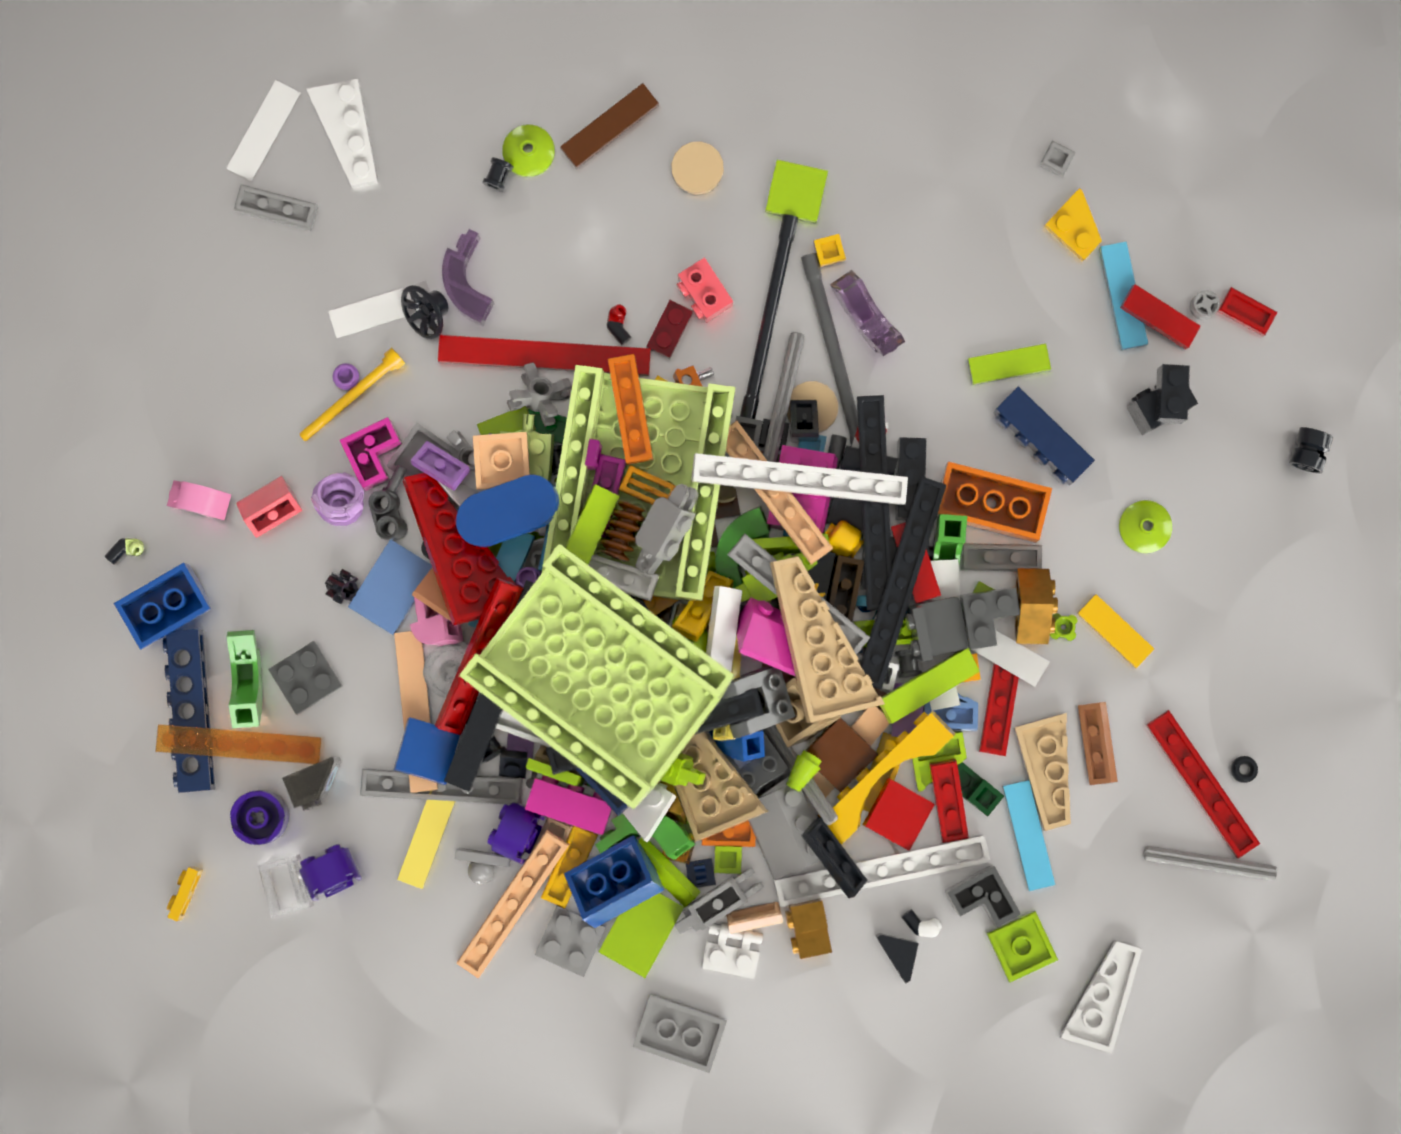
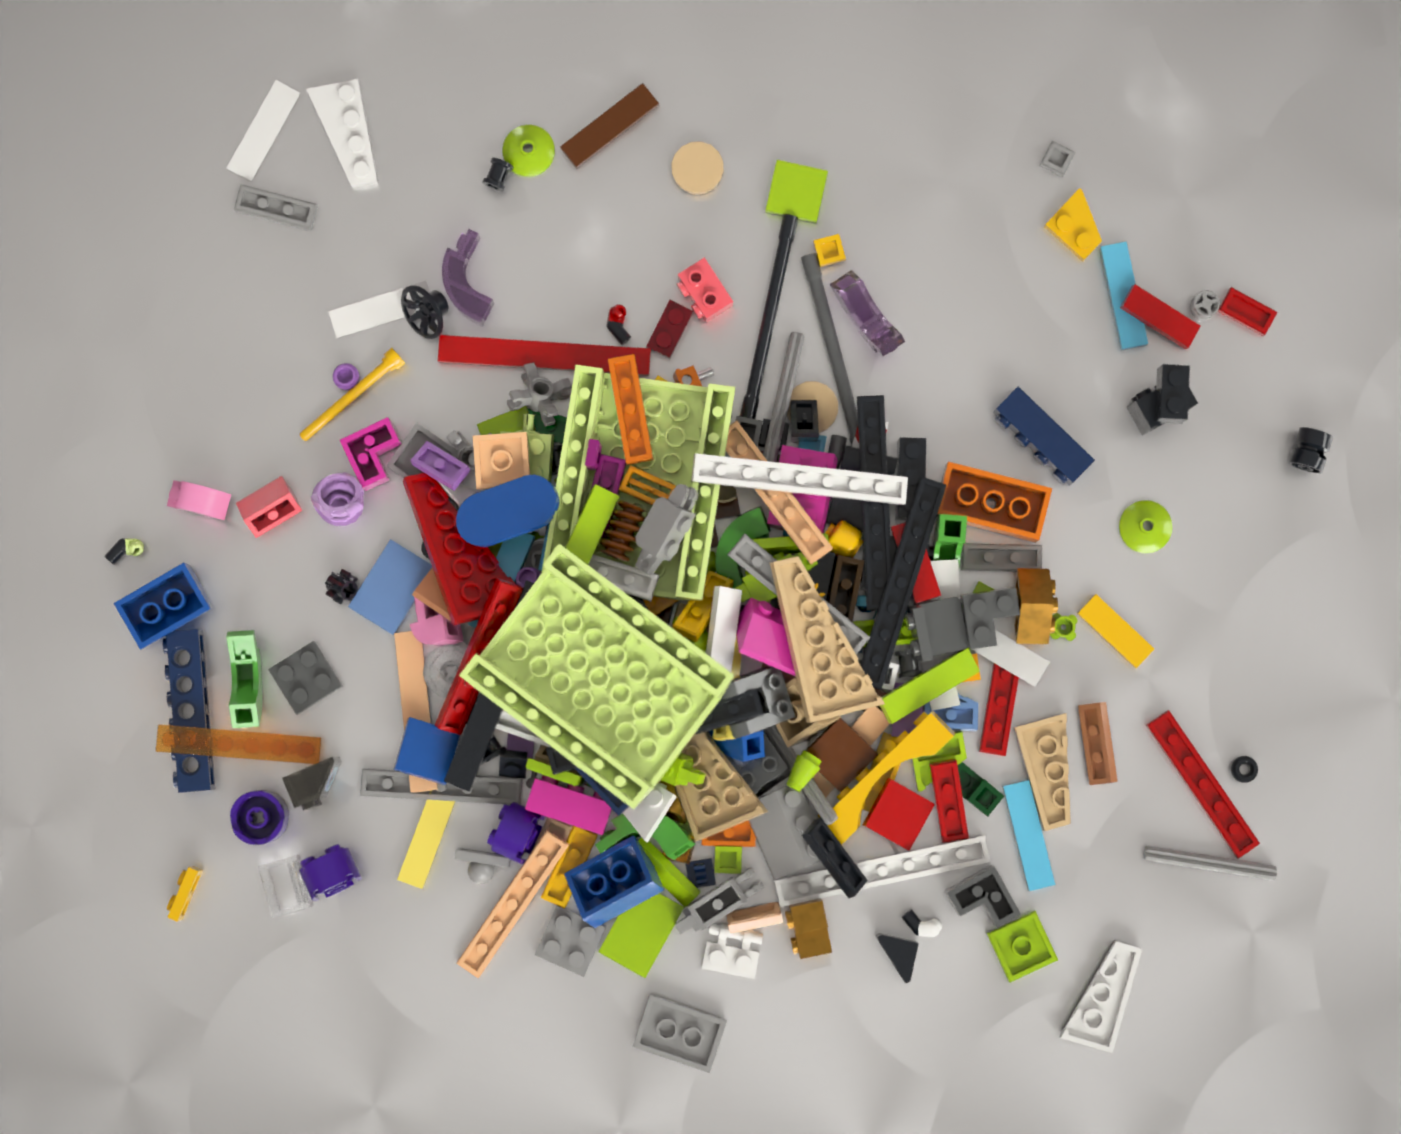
dark grey beam [368,465,407,540] -> none
lime tile [967,344,1051,385] -> none

